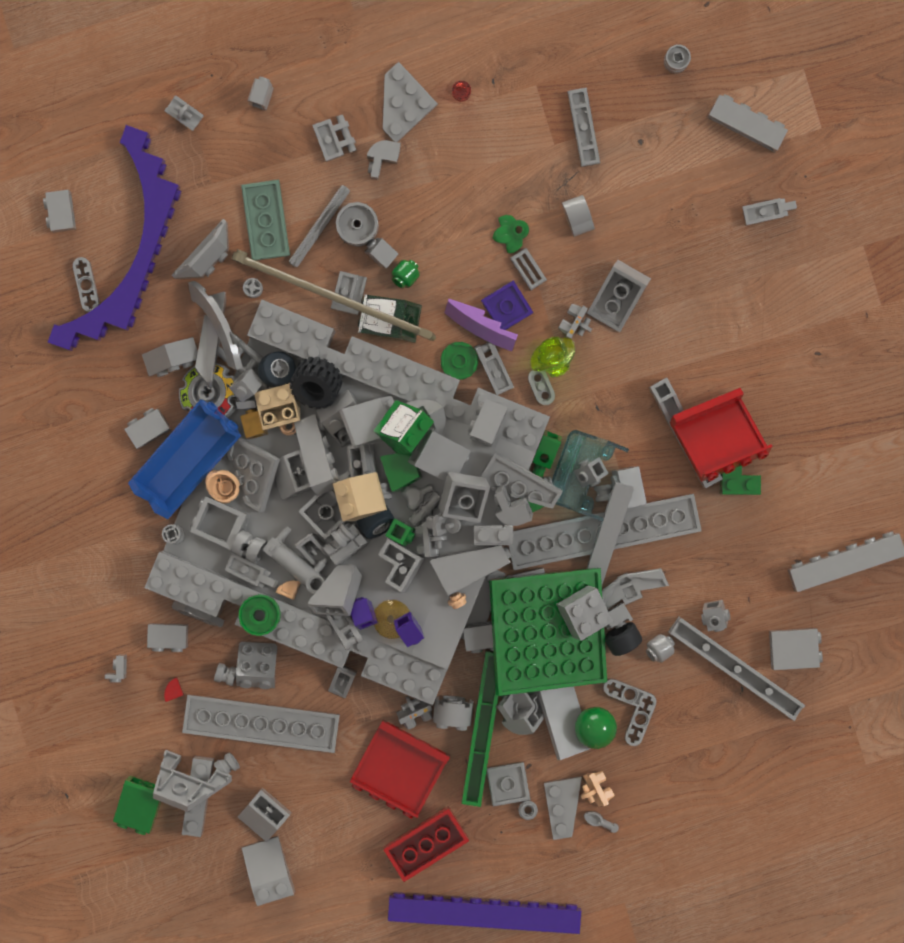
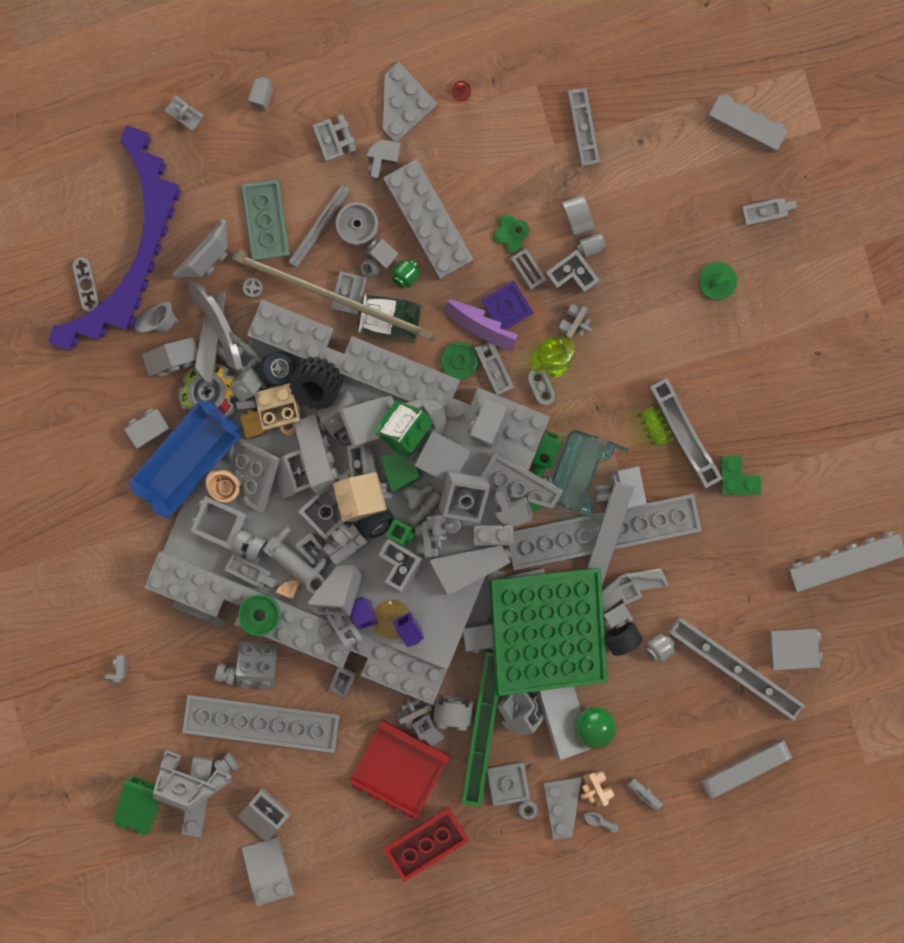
light grey brick [43,190,76,233] -> none
light grey brick [147,623,188,652] -> none
light grey wheel [162,524,185,544] -> none
red tile [164,677,184,702] -> none
dark purple brick [388,892,581,934] -> none
light nougat plate [448,592,467,609] -> none
light grey brick [556,585,613,641] -> none
light grey brick [573,457,609,488] -> none
light grey slope [587,260,651,332] -> none
light grey beam [603,678,656,746] -> none
light grey wheel [664,45,691,74] -> none
red panel [670,388,773,482] -> none
light grey brick [701,600,731,632] -> none
none -> light grey piece [135,302,178,333]
none -> light grey plate [361,258,379,278]
none -> light grey brick [383,159,474,280]
none -> light grey brick [412,715,444,746]
none -> light grey brick [545,250,600,293]
none -> light grey brick [577,234,606,258]
none -> light grey pin [627,777,663,812]
none -> clear neon green piece [637,404,674,447]
none -> green tile [699,262,737,301]
none -> light grey beam [700,740,792,799]

